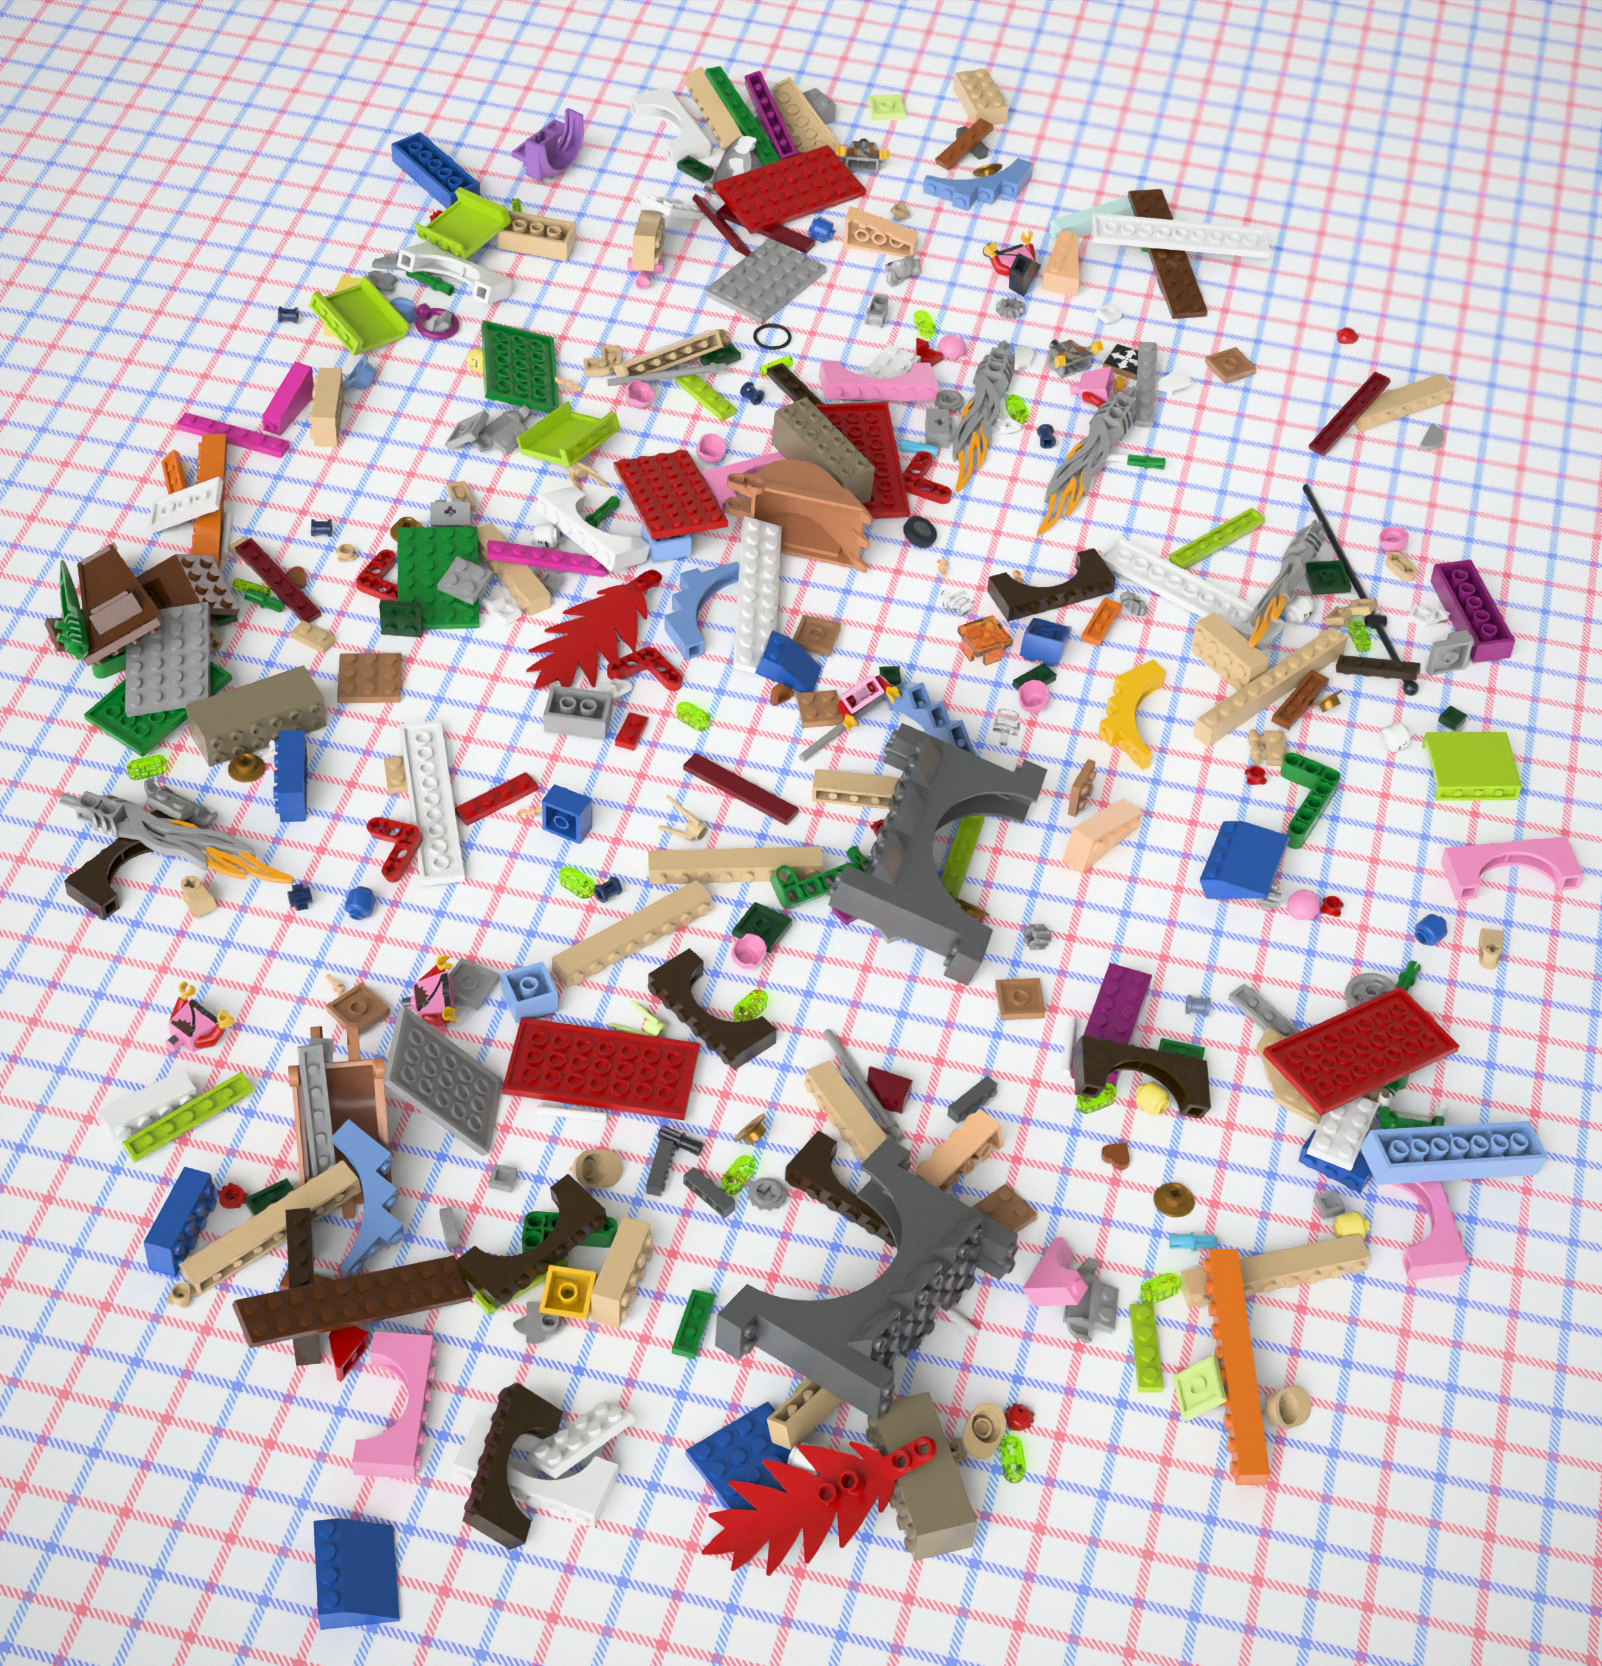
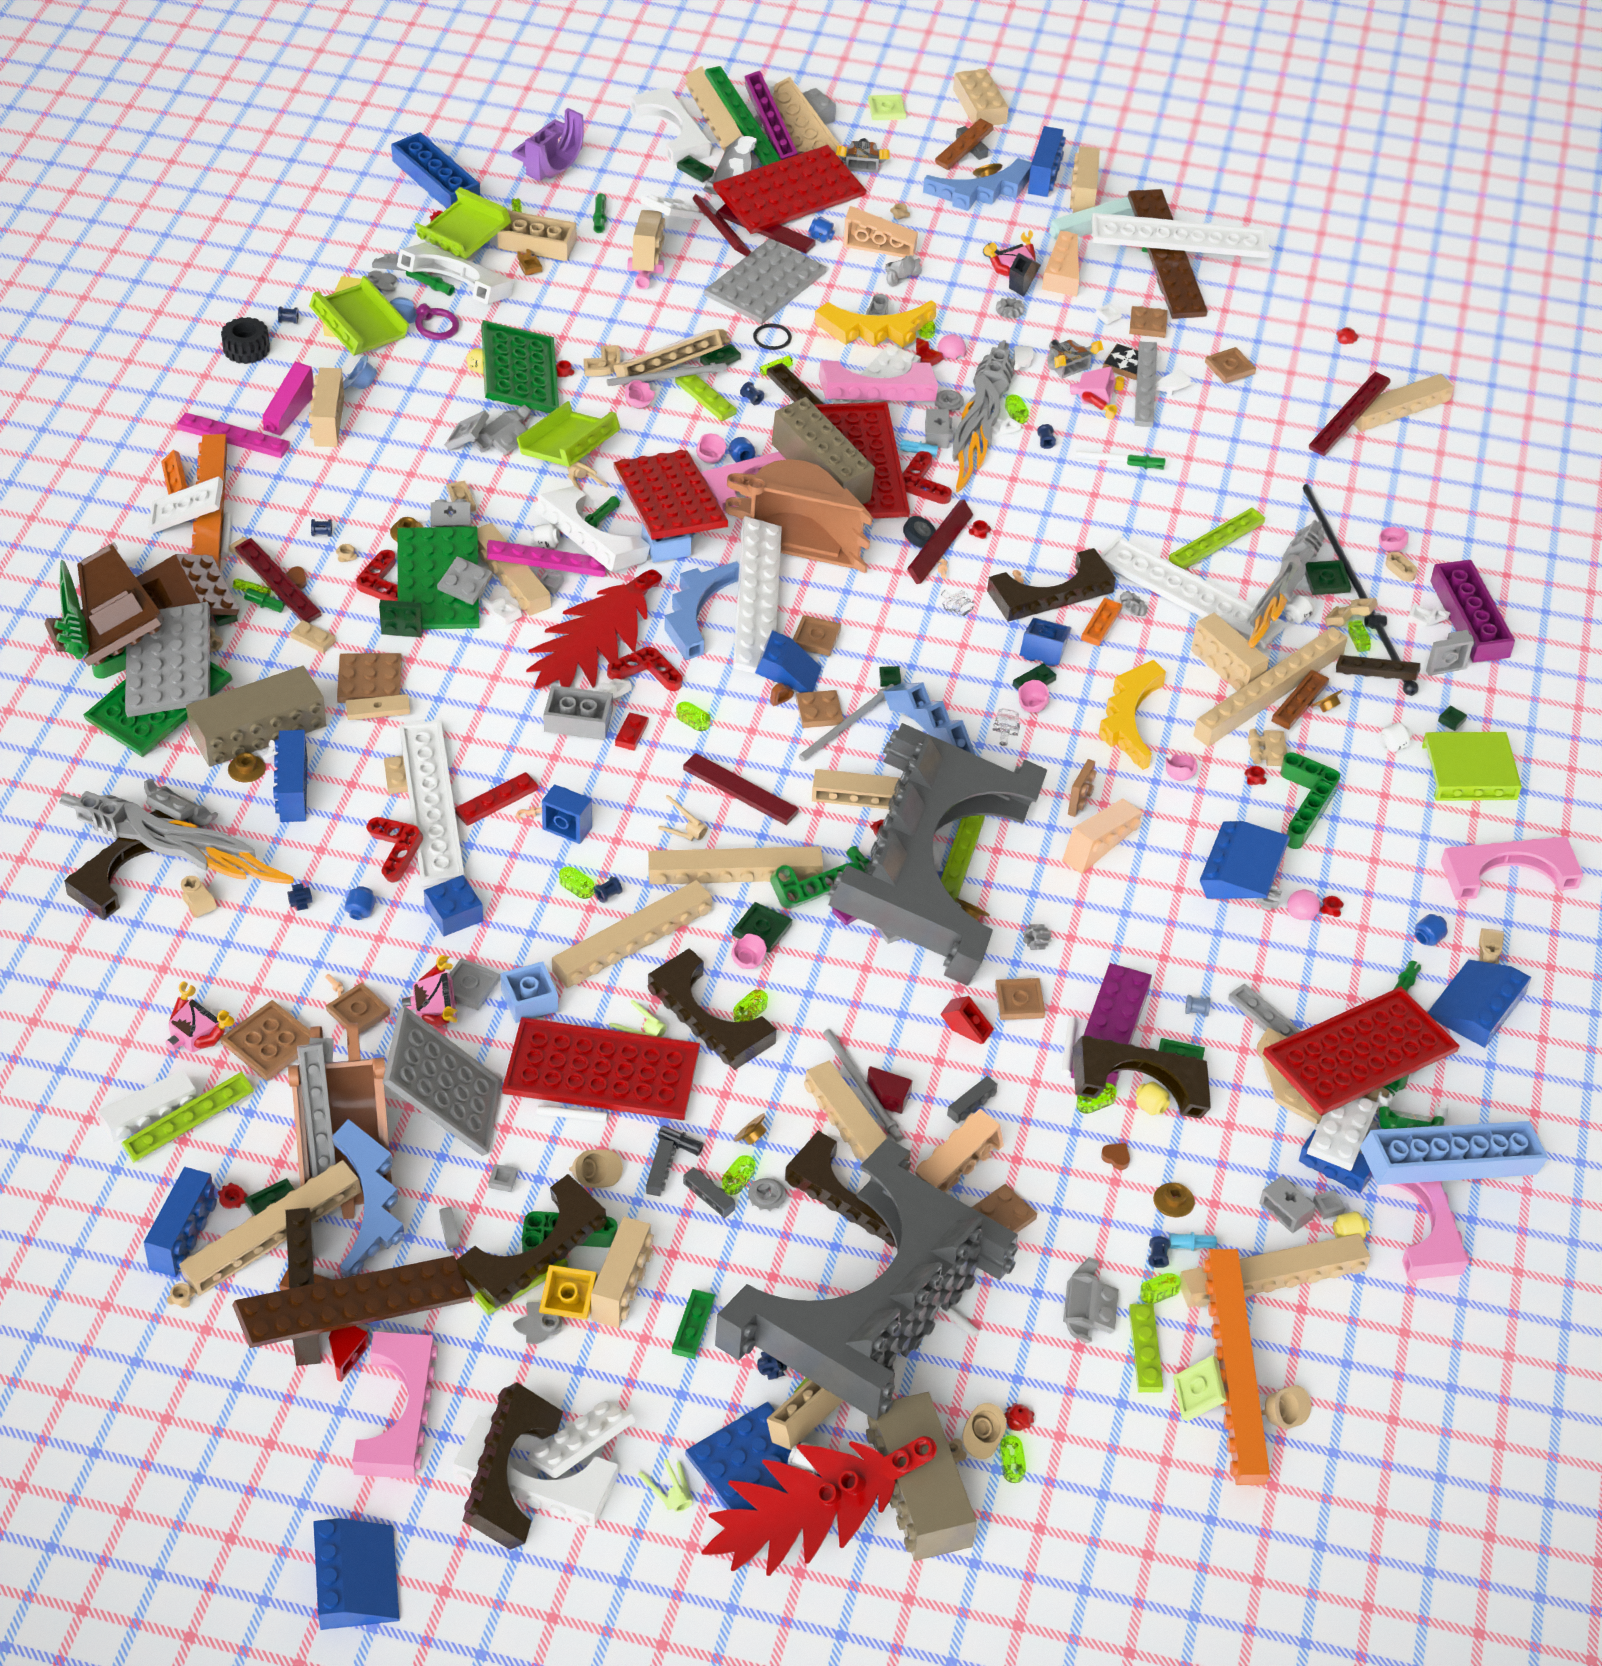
clear neon green beam [126,755,168,780] -> none
light grey plate [432,310,452,333] -> none
light nougat hand [555,376,582,392] -> none
torso [837,675,902,732] -> none
clear orange panel [957,615,1013,666] -> none
bright pink arch [1022,1237,1089,1306] -> none
light grey piece [1036,386,1138,536] -> none
light grey plate [1345,973,1396,1008] -> none
light grey tile [1419,423,1444,451] -> none
none -> medium nougat plate [220,1000,311,1081]
none -> black tyre [221,317,270,364]
none -> tan tile [345,694,410,720]
none -> blue brick [423,875,483,937]
none -> pearl gold plate [517,249,542,276]
none -> red plate [556,360,575,377]
none -> green pin [593,193,607,233]
none -> yellowish green plant [638,1459,693,1512]
none -> blue head [728,437,756,463]
none -> dark blue gear [757,1351,788,1380]
none -> yellow arch [815,300,936,348]
none -> dark red tile [907,499,974,584]
none -> red slope [940,996,994,1044]
none -> red plate [968,520,991,539]
none -> blue brick [1028,126,1066,197]
none -> tan brick [1069,146,1100,213]
none -> medium nougat plate [1129,306,1168,338]
none -> dark blue bush [1148,1236,1170,1268]
none -> bright pink hair [1166,754,1198,781]
none -> light grey brick [1259,1176,1316,1234]
none -> blue slope [1427,959,1532,1048]

